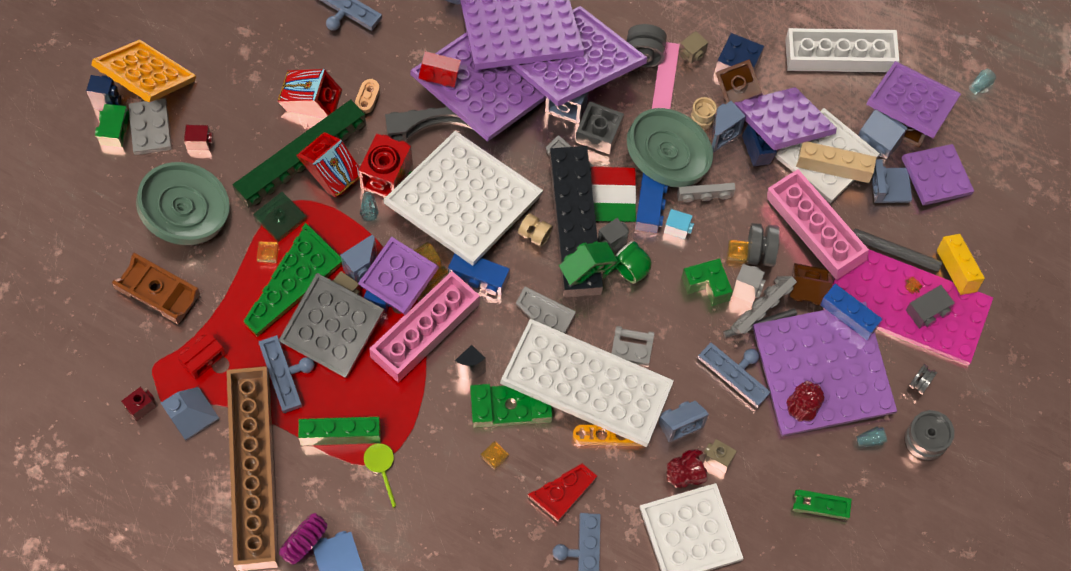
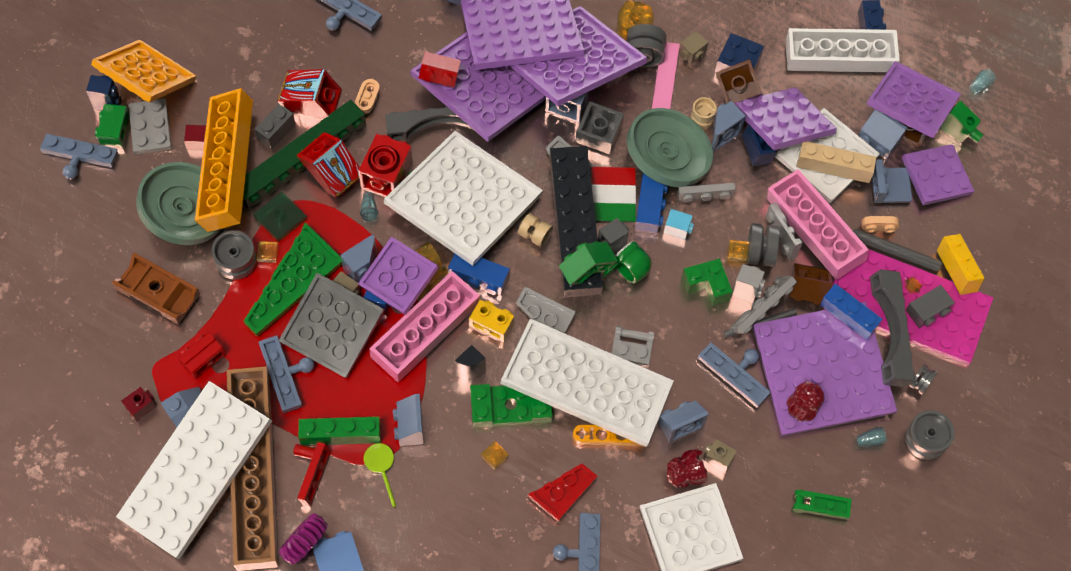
none -> sand blue plate [40,133,119,179]
none -> white plate [116,381,272,559]
none -> light orange brick [195,88,253,232]
none -> dark grey wheel [211,231,257,280]
none -> dark grey brick [255,104,295,149]
none -> red piece [293,442,331,506]
none -> sand blue slope [393,394,424,446]
none -> yellow brick [469,300,514,342]
none -> clear yellow brick [616,1,654,41]
none -> light grey wing [766,203,802,261]
none -> dark blue brick [858,0,886,30]
none -> light nougat plate [861,216,899,233]
none -> dark grey arch [870,269,915,387]
none -> green torso [940,101,984,143]

